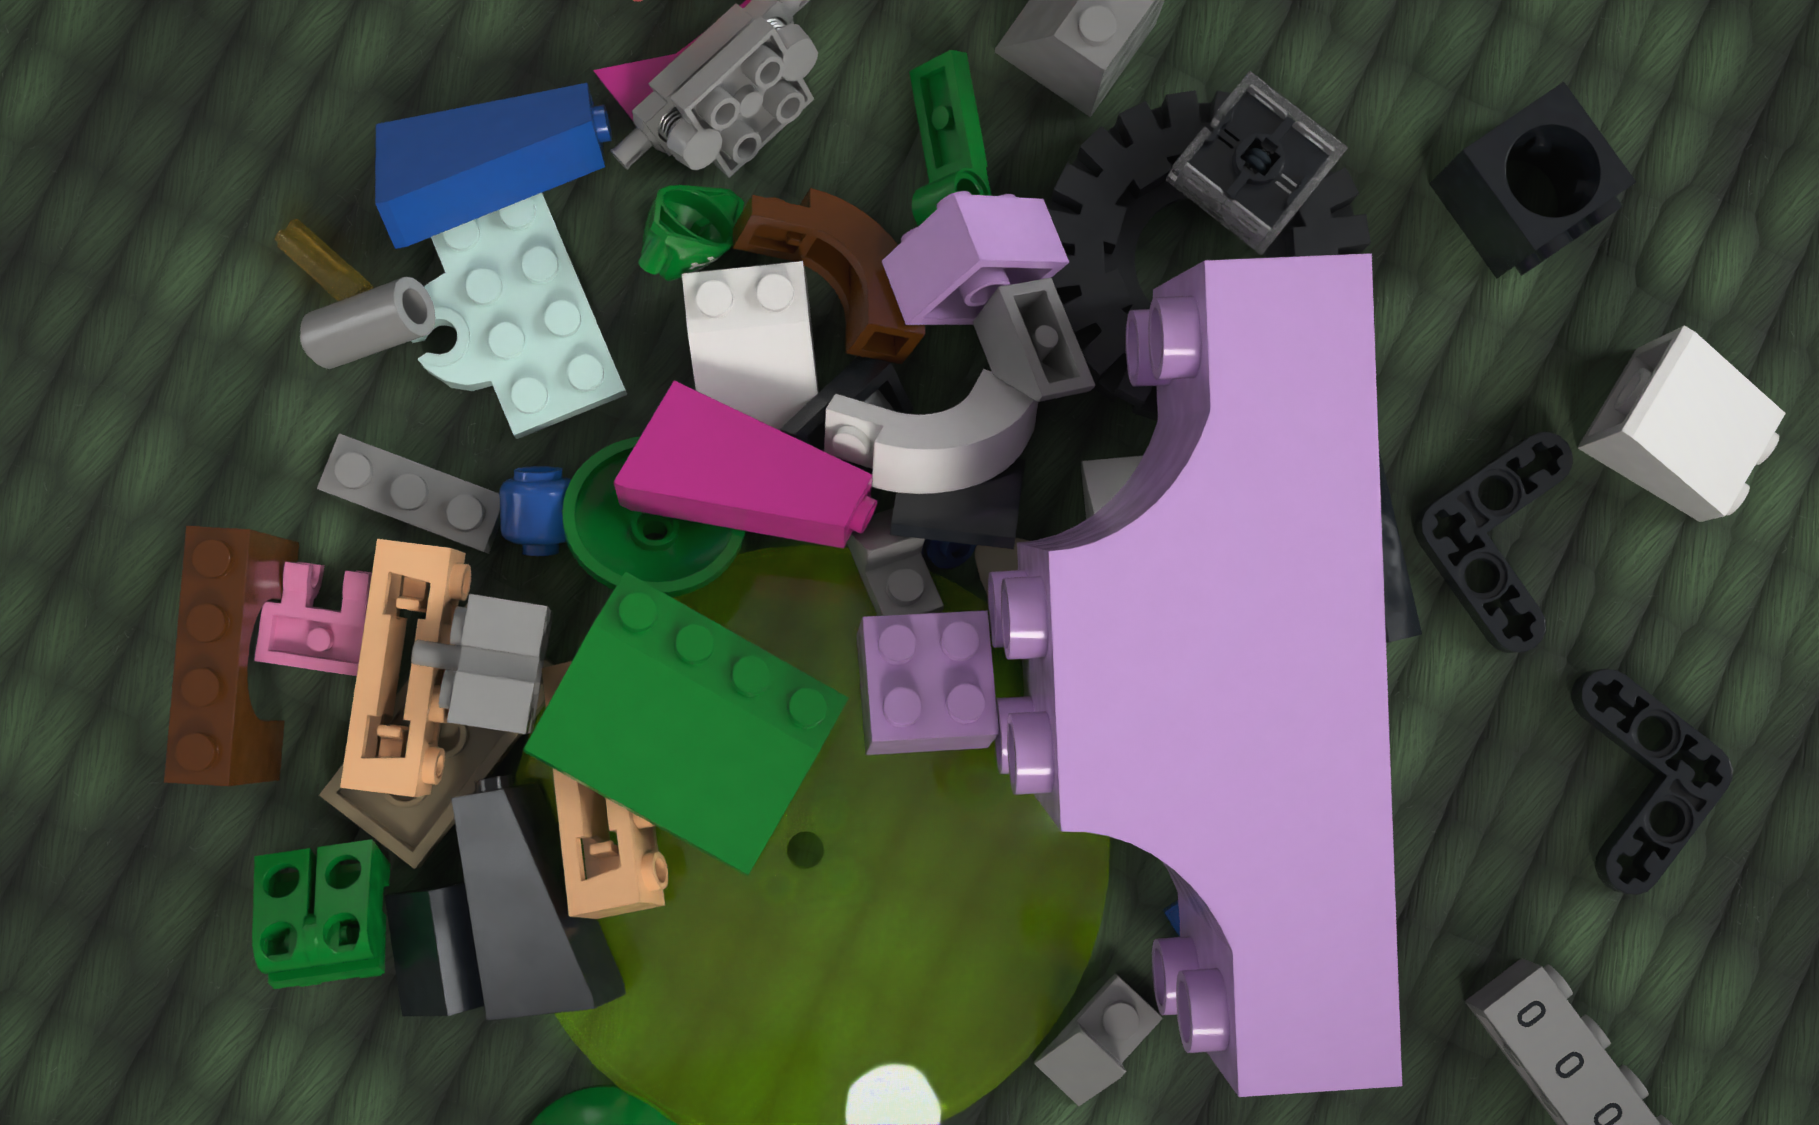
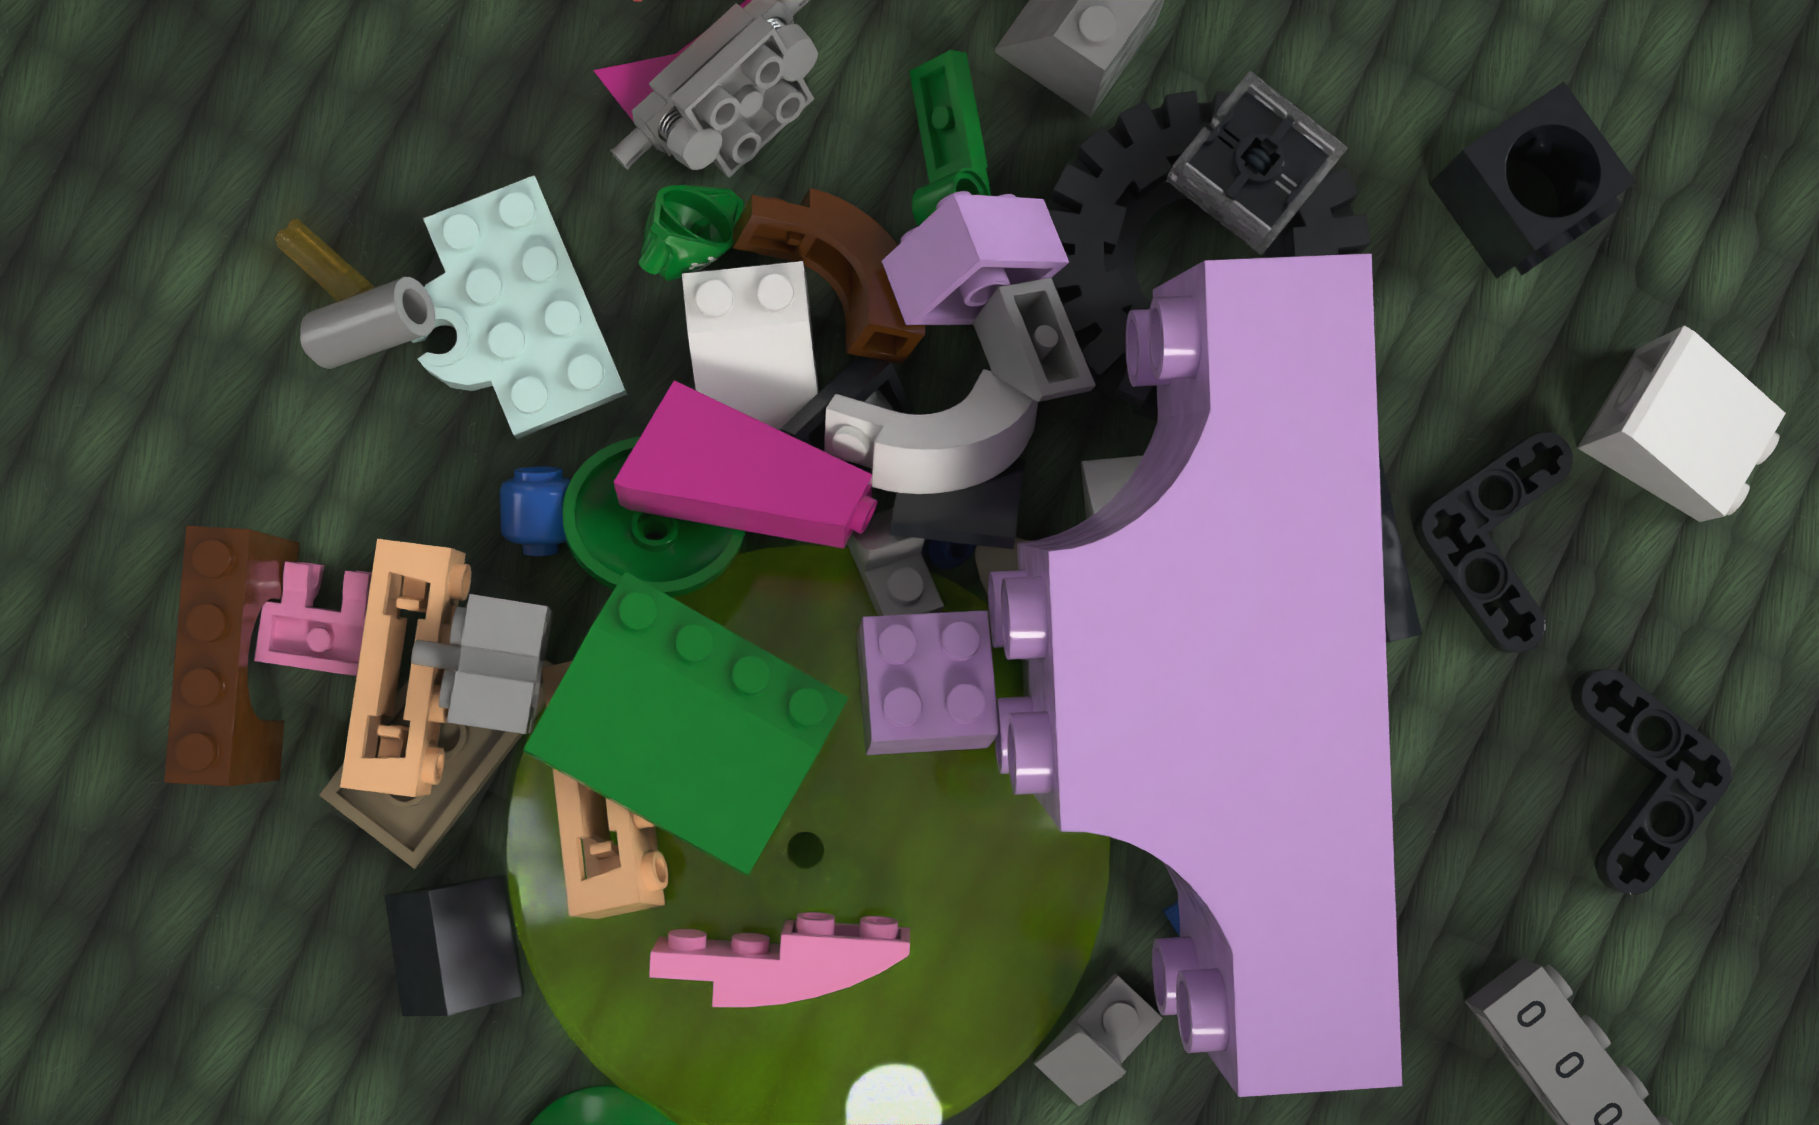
green hips [252,839,391,989] -> none
light grey plate [317,433,501,554] -> none
blue slope [375,83,612,249] -> none
black slope [451,774,626,1021] -> none
none -> bright pink slope [649,912,910,1007]

